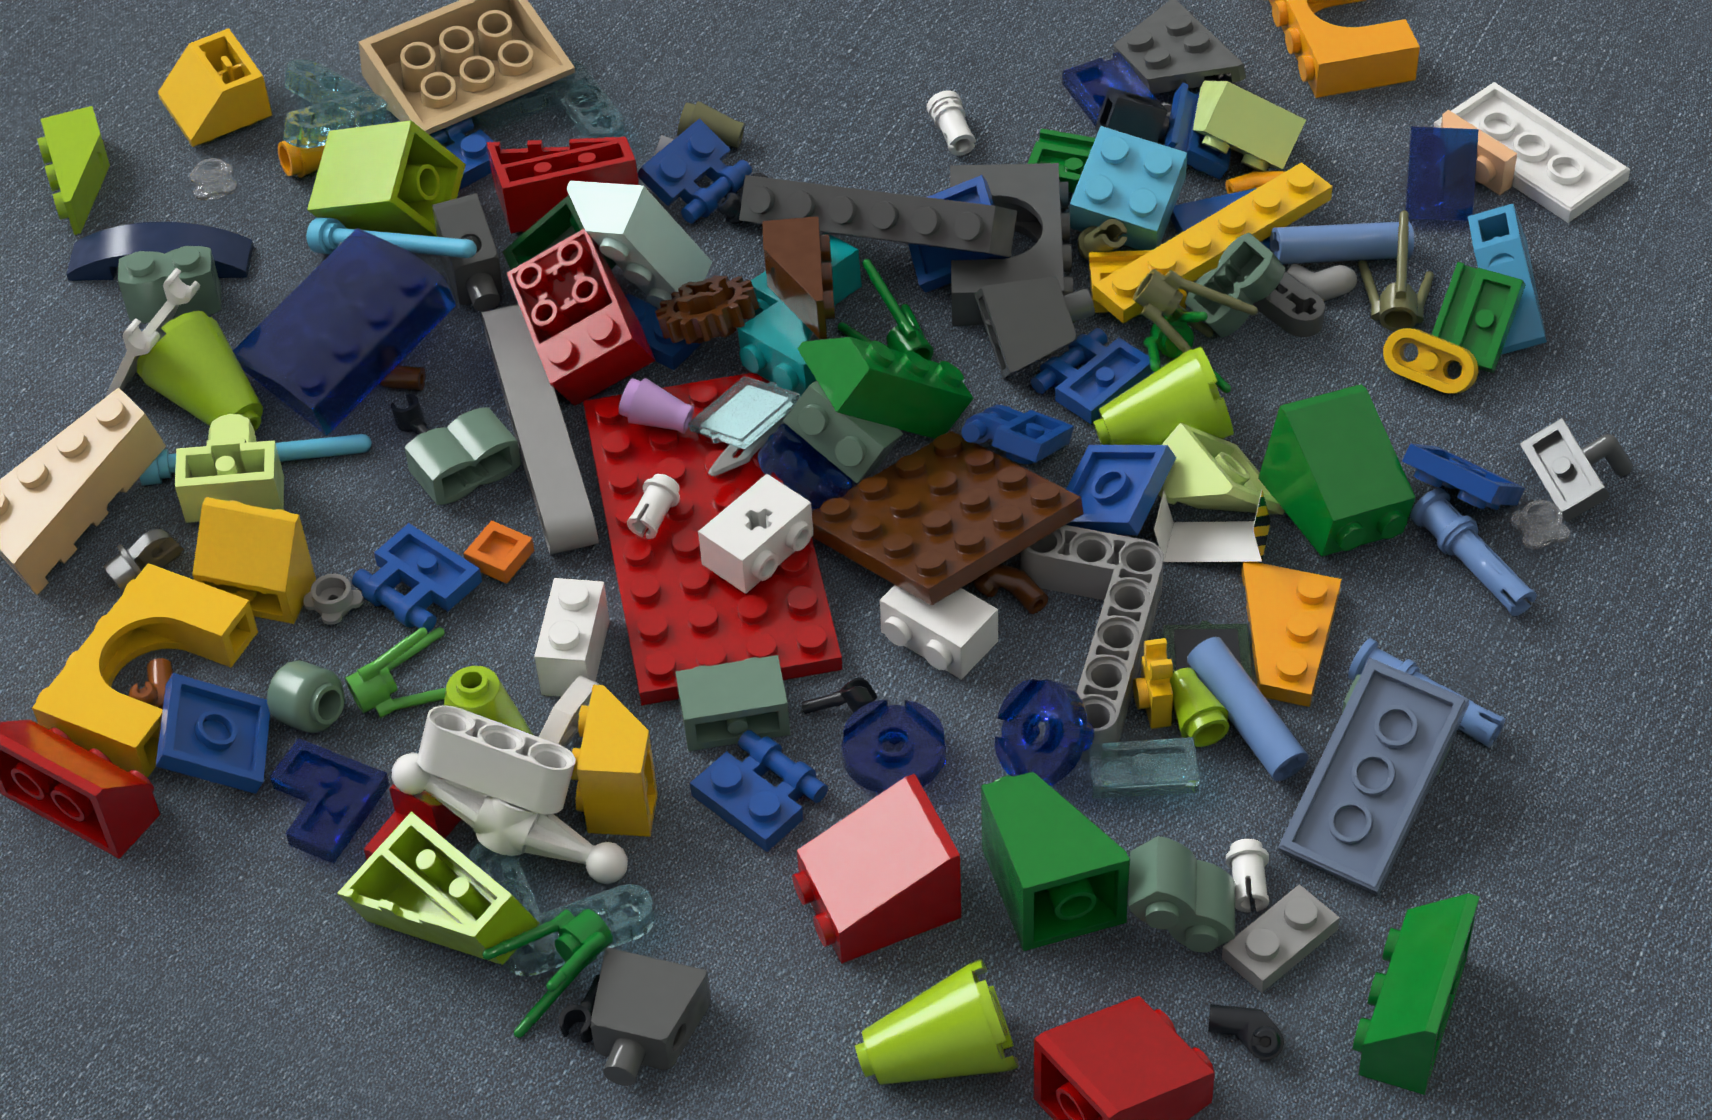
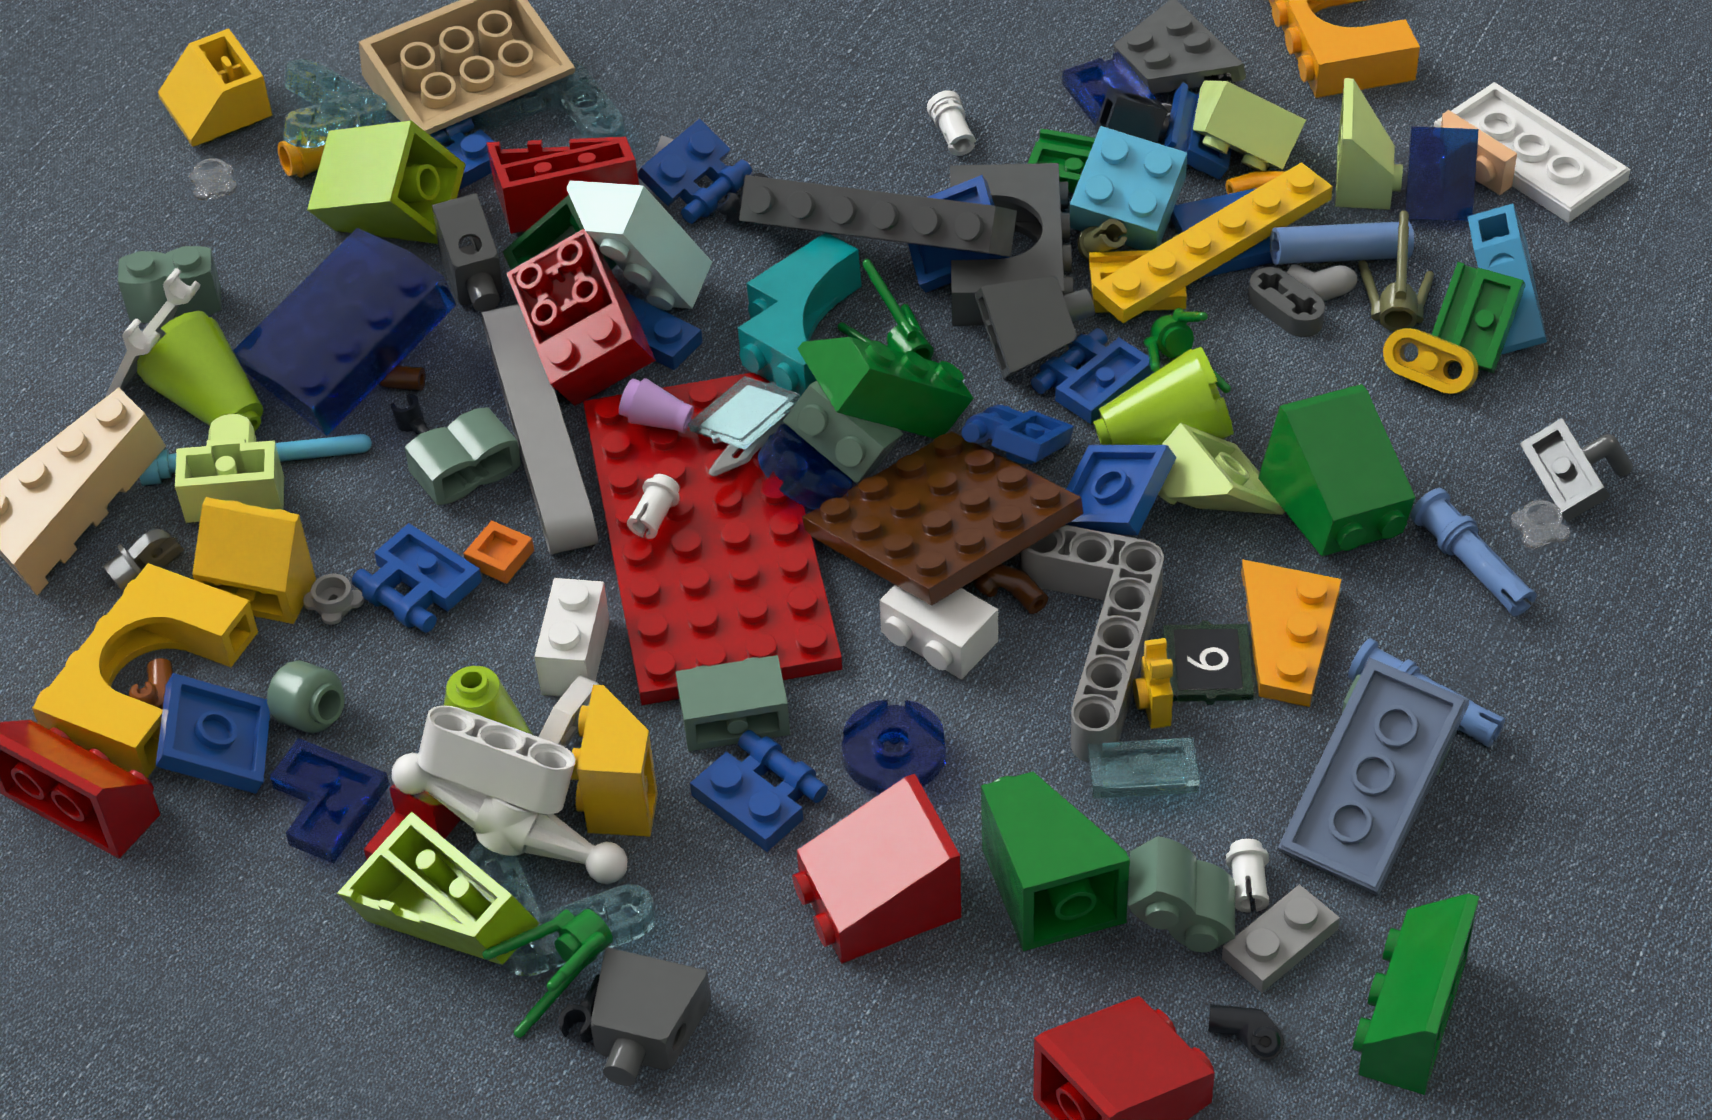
lime slope [37,106,110,235] -> none
dark blue slope [66,222,254,281] -> none
medium azure piece [306,217,477,258] -> none
bright green plant [345,627,446,718] -> none
reddish brown gear [655,275,760,344] -> none
olive cone [677,101,745,148] -> none
white brick [698,474,813,594] -> none
reddish brown slope [762,216,835,339] -> none
black hand [801,677,878,716] -> none
lime cone [855,959,1019,1085] -> none
clear blue plate [995,679,1094,786] -> none
olive plant [1133,269,1258,353] -> none
white sticker [1154,489,1271,562] -> none
lime cone [1170,667,1230,747] -> none
sand green brick [1185,233,1285,338] -> none
medium blue piece [1187,637,1308,781] -> none
blue plate [1402,443,1525,510] -> none
none -> yellowish green slope [1335,78,1403,210]

